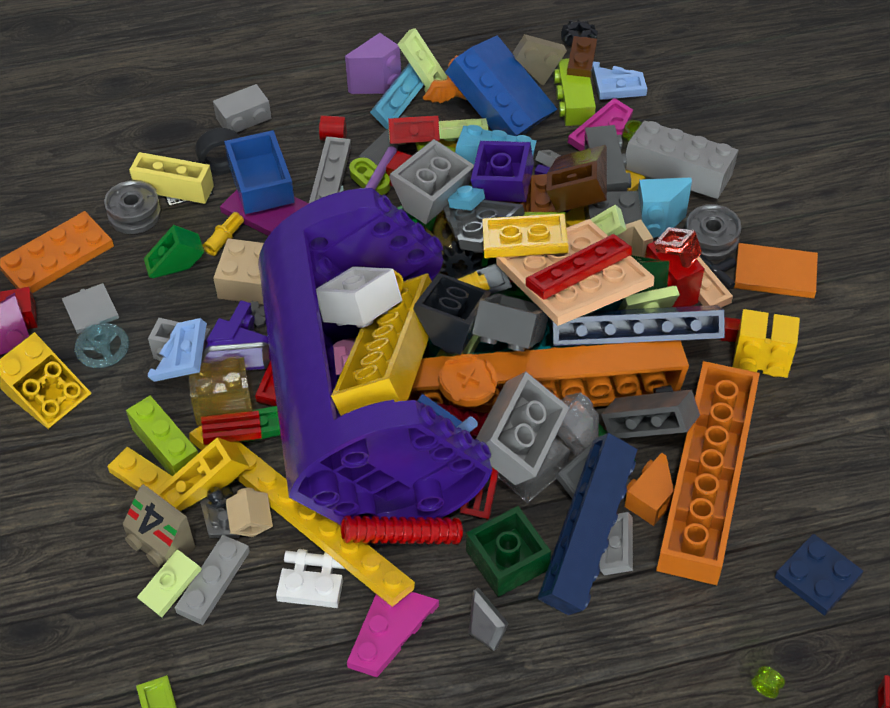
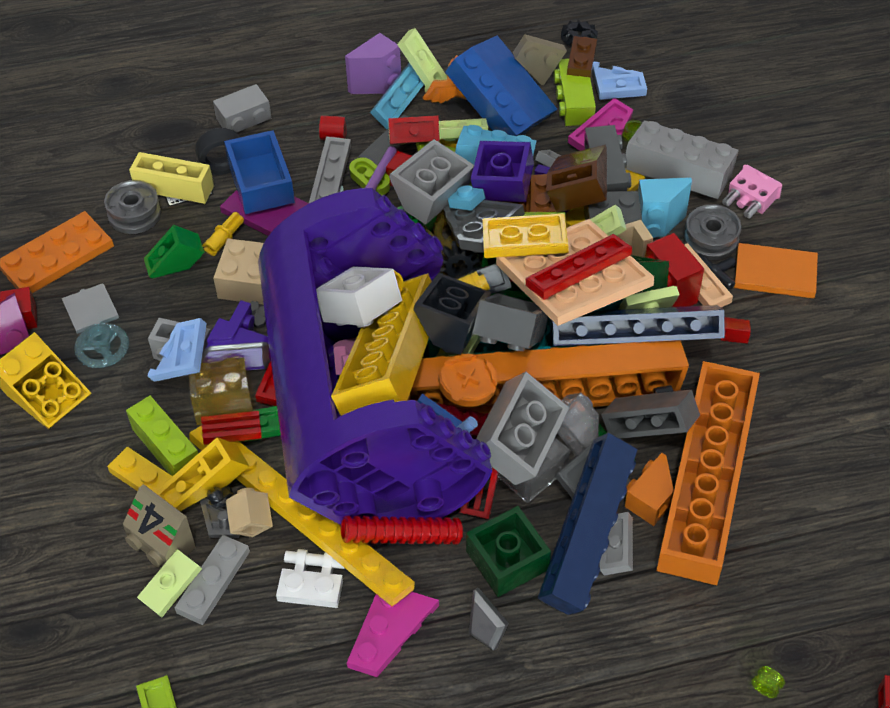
clear red bracket [654,227,702,268] -> none
yellow piece [732,309,800,378] -> none
dark blue plate [775,533,863,616] -> none
none -> bright pink piece [722,165,782,218]

